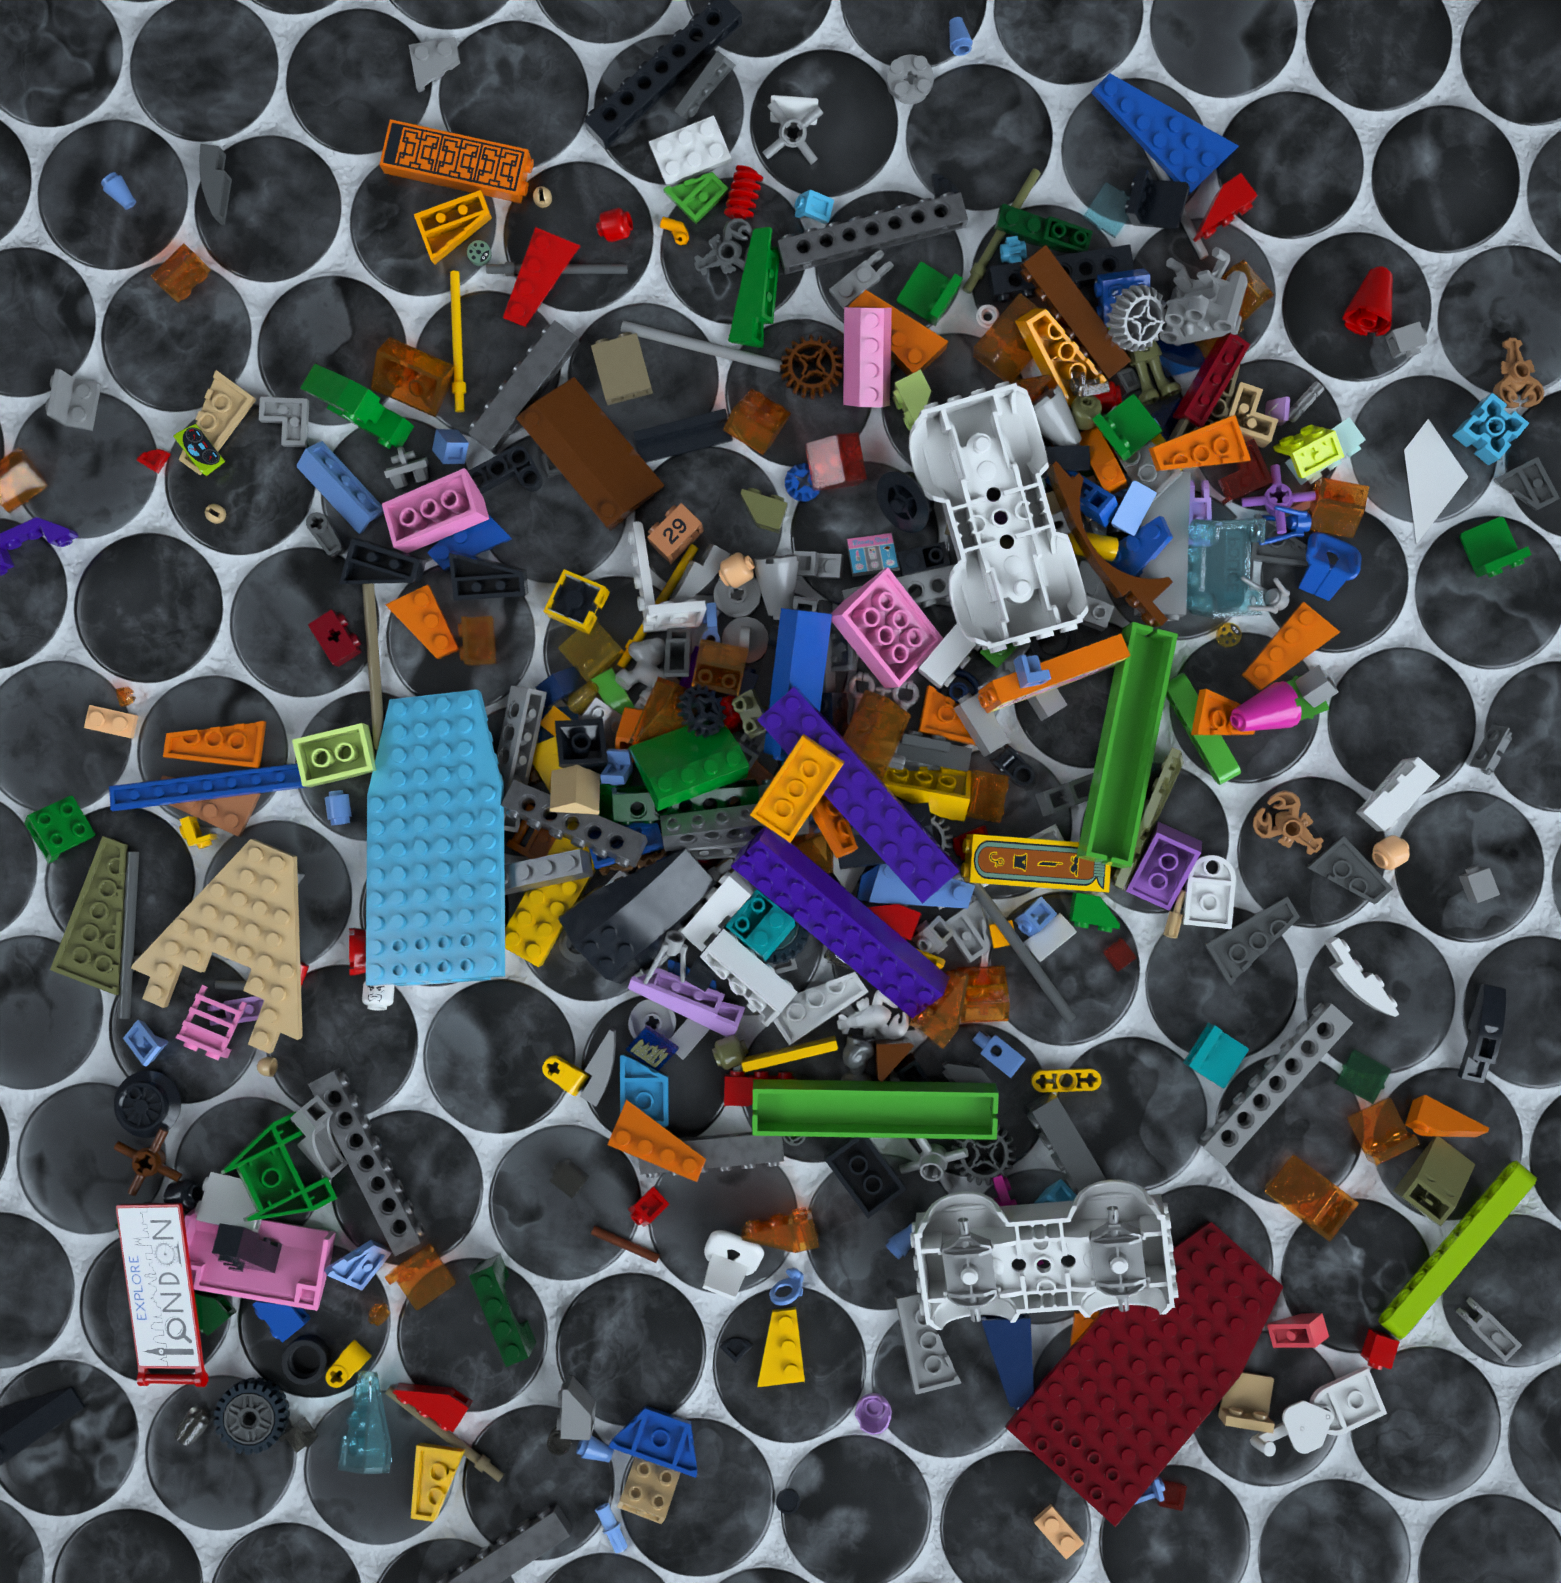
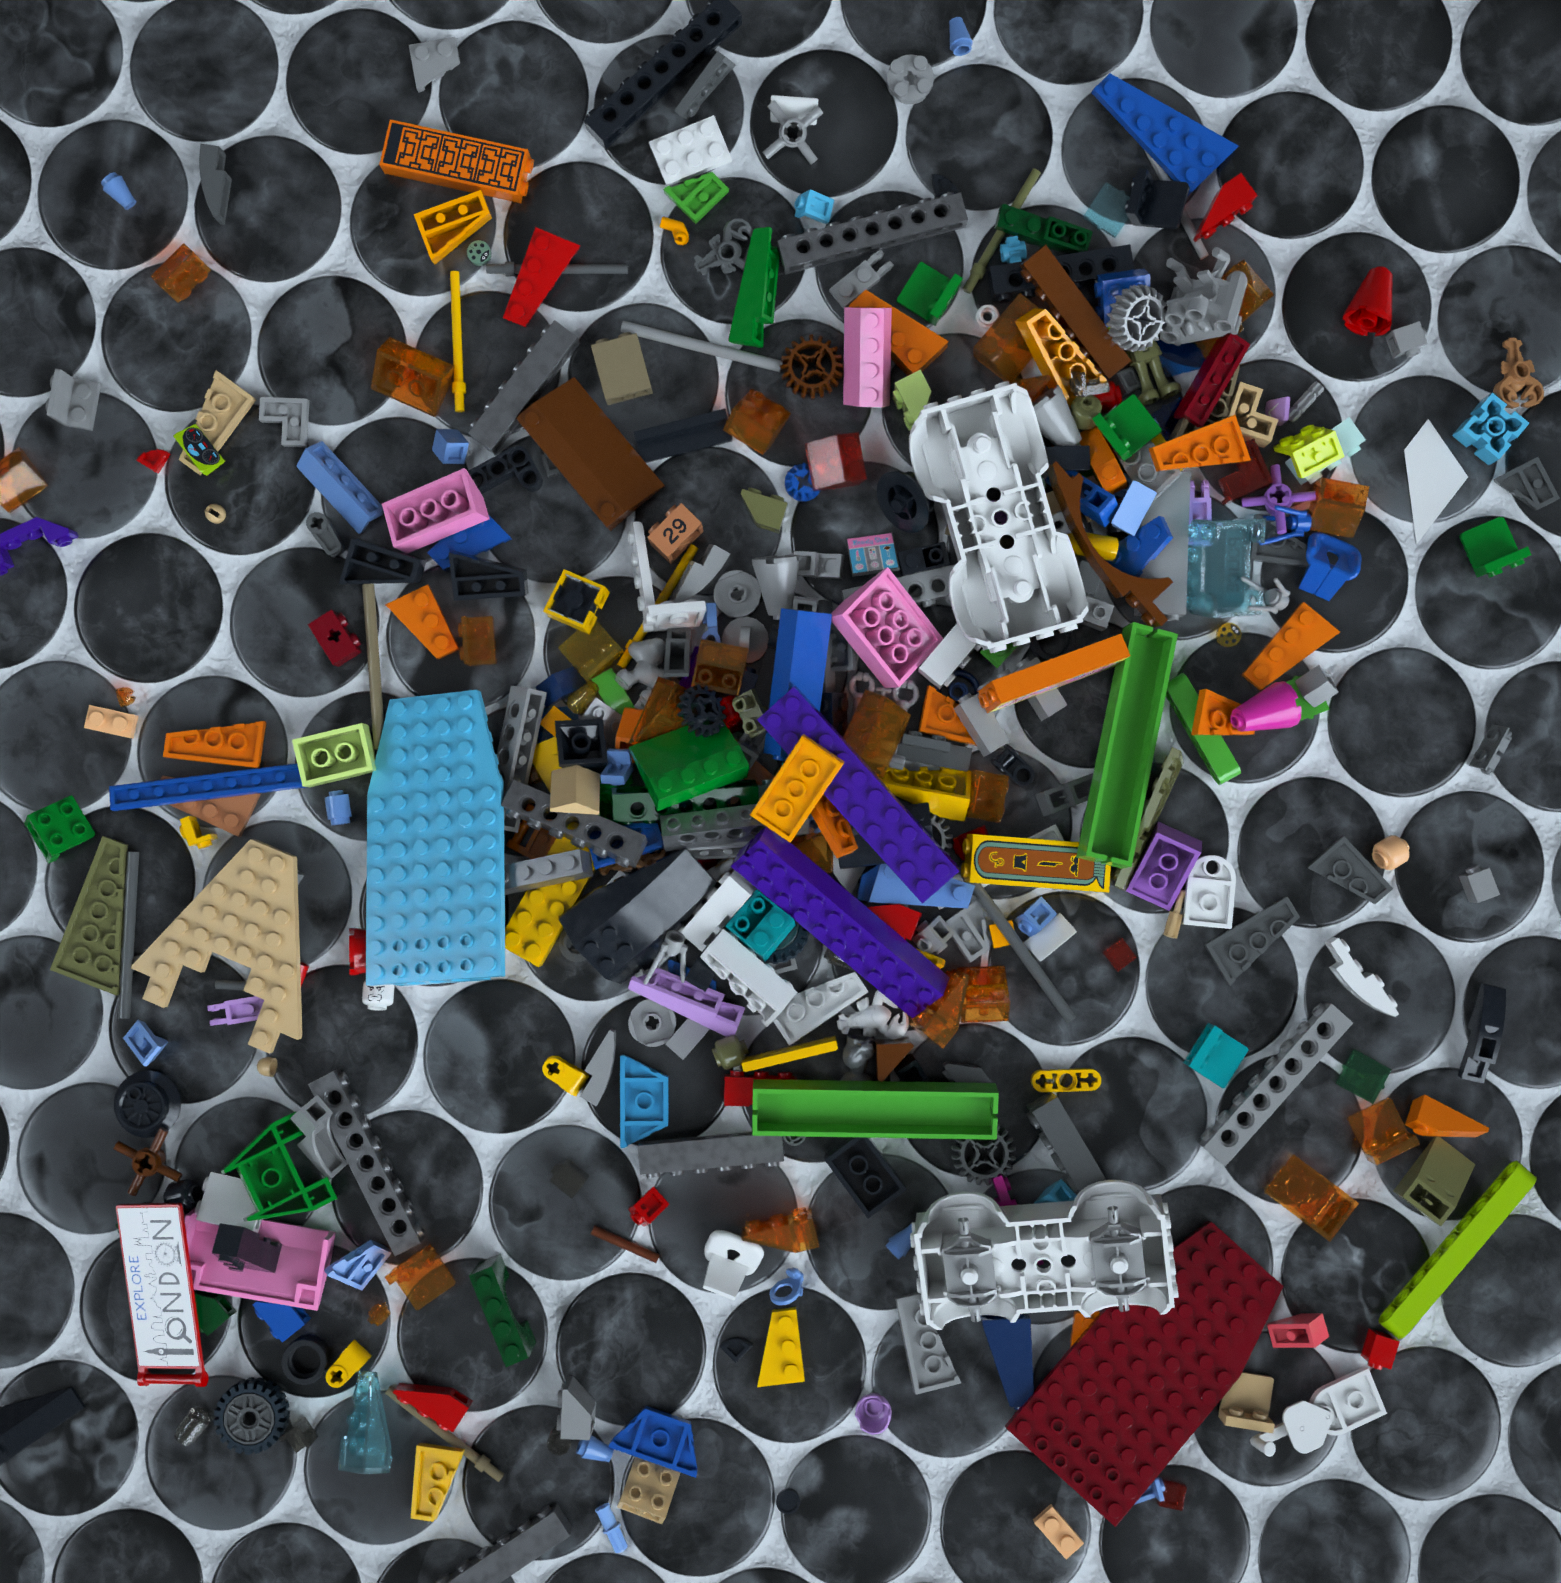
bright pink plate [176,985,247,1060] -> none
green wedge [300,364,414,449] -> none
light grey hips [384,447,429,489] -> none
tan hinge [533,186,552,208] -> none
red head [596,207,633,242] -> none
orange wing [607,1100,706,1182] -> none
piece [625,1025,679,1071] -> none
light nougat head [718,552,755,588] -> none
red piece [724,165,764,220] -> none
light grey bar [899,1138,968,1191] -> none
medium blue torso [972,1030,1026,1078] -> none
medium blue panel [1013,654,1051,689] -> none
green slope [1068,892,1120,933] -> none
medium nougat animal [1253,790,1324,855] -> none
white wedge [1356,757,1440,831] -> none
light grey hinge [1456,1297,1522,1362] -> none

